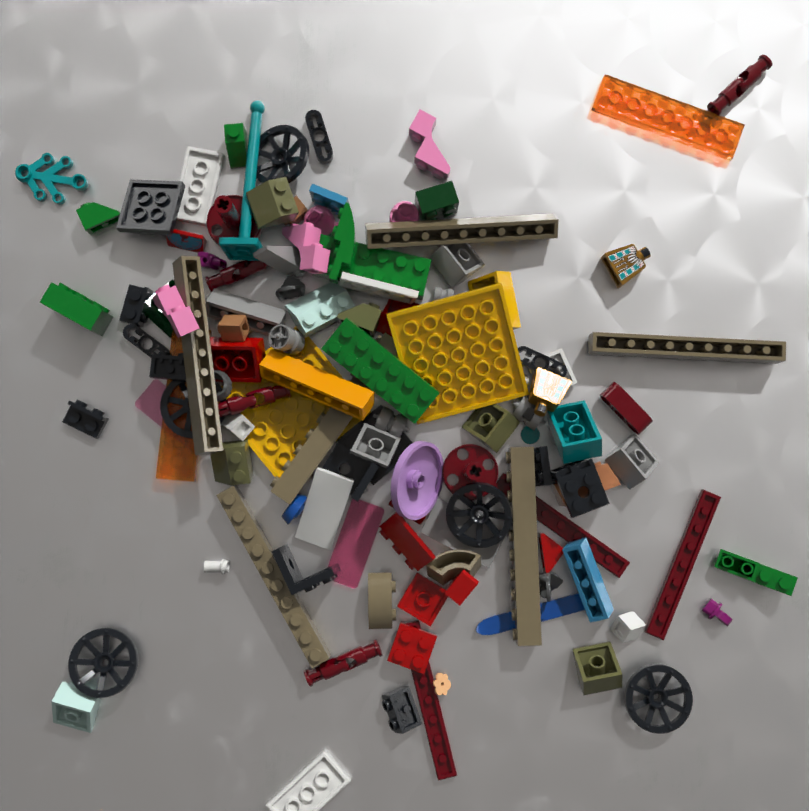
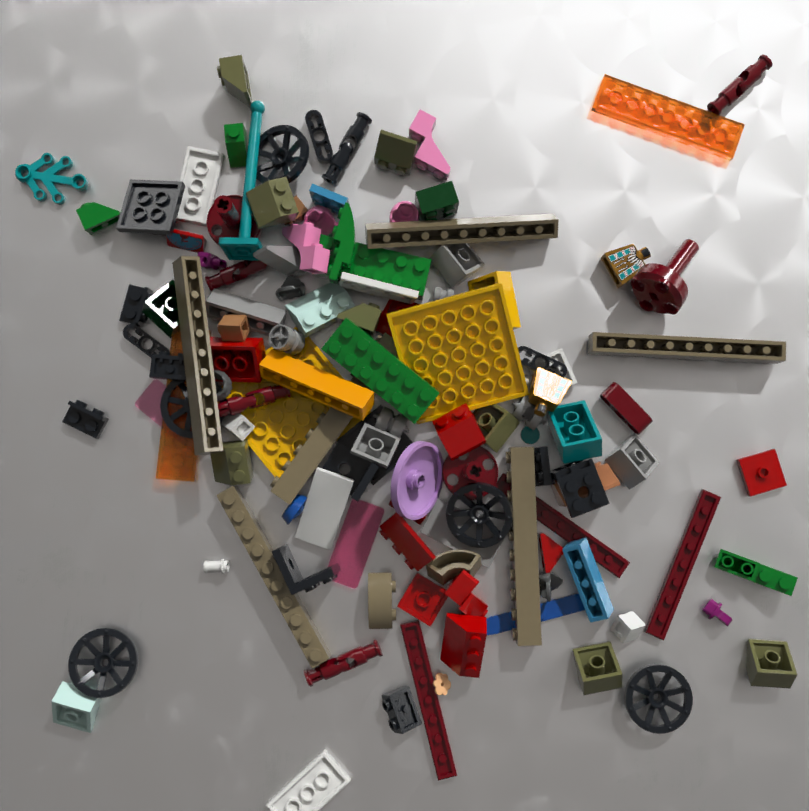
green brick [40,282,114,336] -> none
bright pink arch [152,284,199,338] -> none
red plate [387,622,437,674] -> none
none -> olive slope [217,55,252,107]
none -> black piece [321,112,372,185]
none -> olive slope [374,130,418,175]
none -> red slope [432,403,487,461]
none -> red slope [440,613,487,678]
none -> red slope [457,592,488,617]
none -> dark red piece [630,239,699,315]
none -> red plate [737,449,787,496]
none -> olive slope [746,639,797,689]

